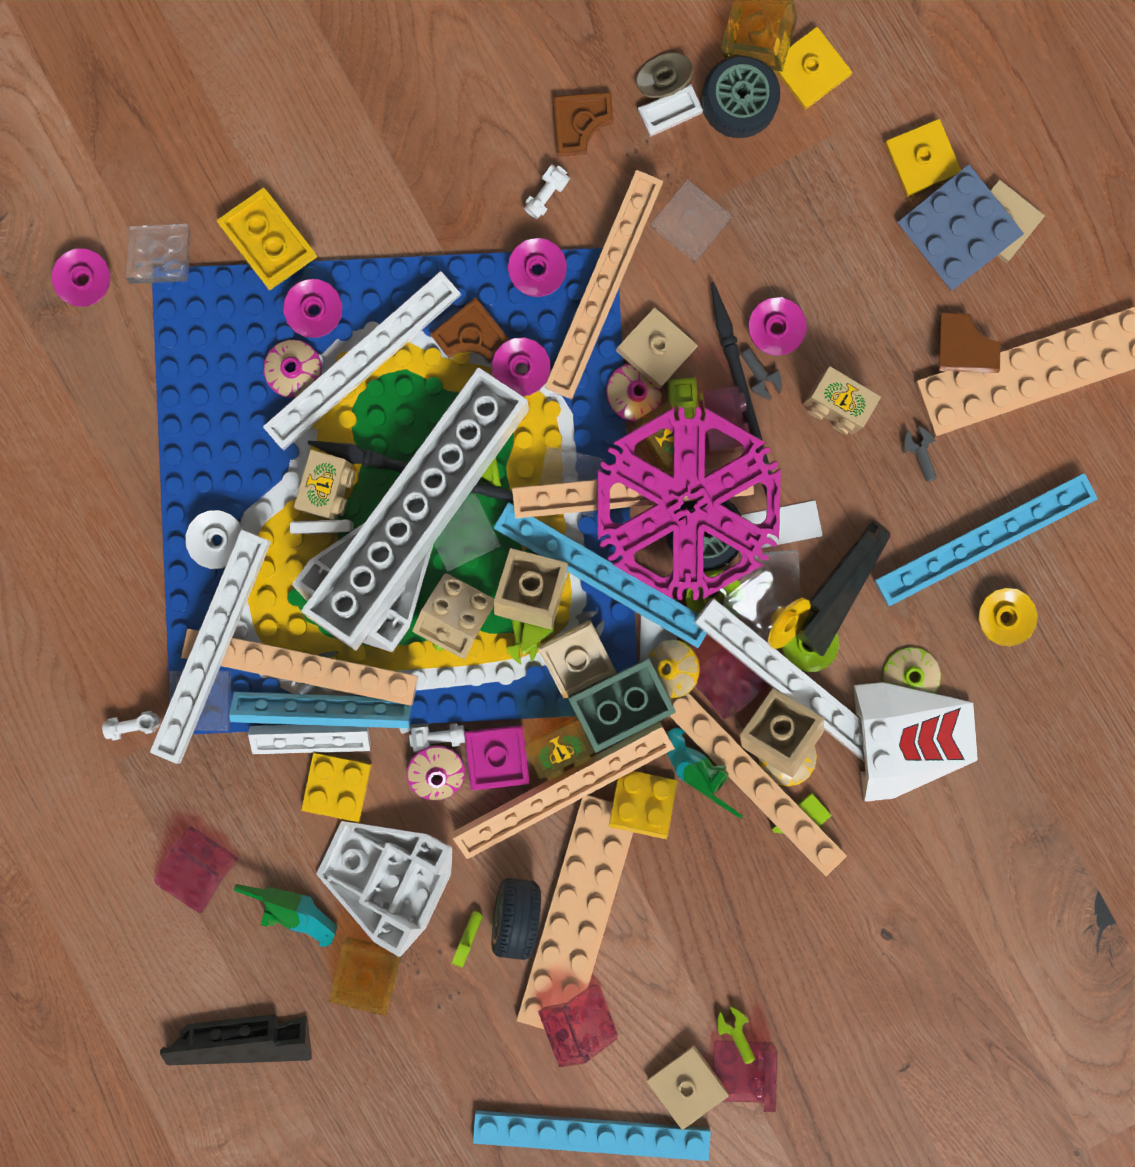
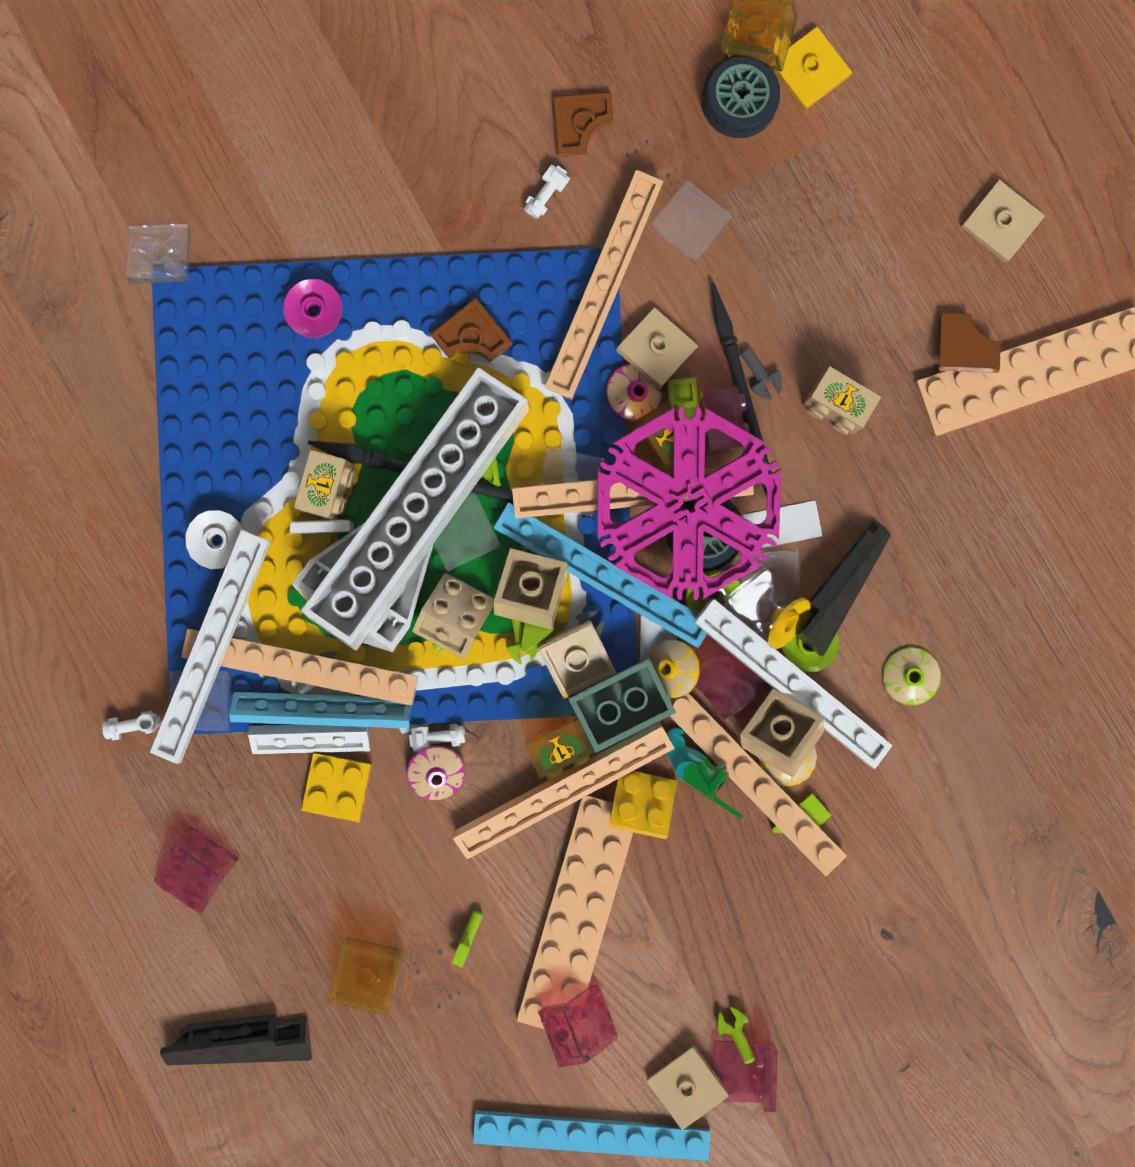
dark pink dish [52,249,111,307] -> none
yellow plate [216,187,317,291] -> none
animal [233,884,338,947] -> none
white plate [263,271,461,450] -> none
tan dish [263,340,322,398] -> none
white wedge [316,821,452,957] -> none
dark pink plate [464,725,530,791] -> none
black wheel [491,878,541,960] -> none
dark pink dish [492,337,551,396] -> none
dark pink dish [508,238,567,297] -> none
dark tan dish [637,53,693,98] -> none
white tile [638,84,703,137] -> none
dark pink dish [748,297,807,356] -> none
white wedge [853,682,978,802] -> none
medium azure plate [874,473,1098,607] -> none
yellow plate [884,119,961,197] -> none
sand blue plate [897,165,1024,291] -> none
dark grey bar [902,426,937,482] -> none
yellow dish [978,588,1038,647] -> none

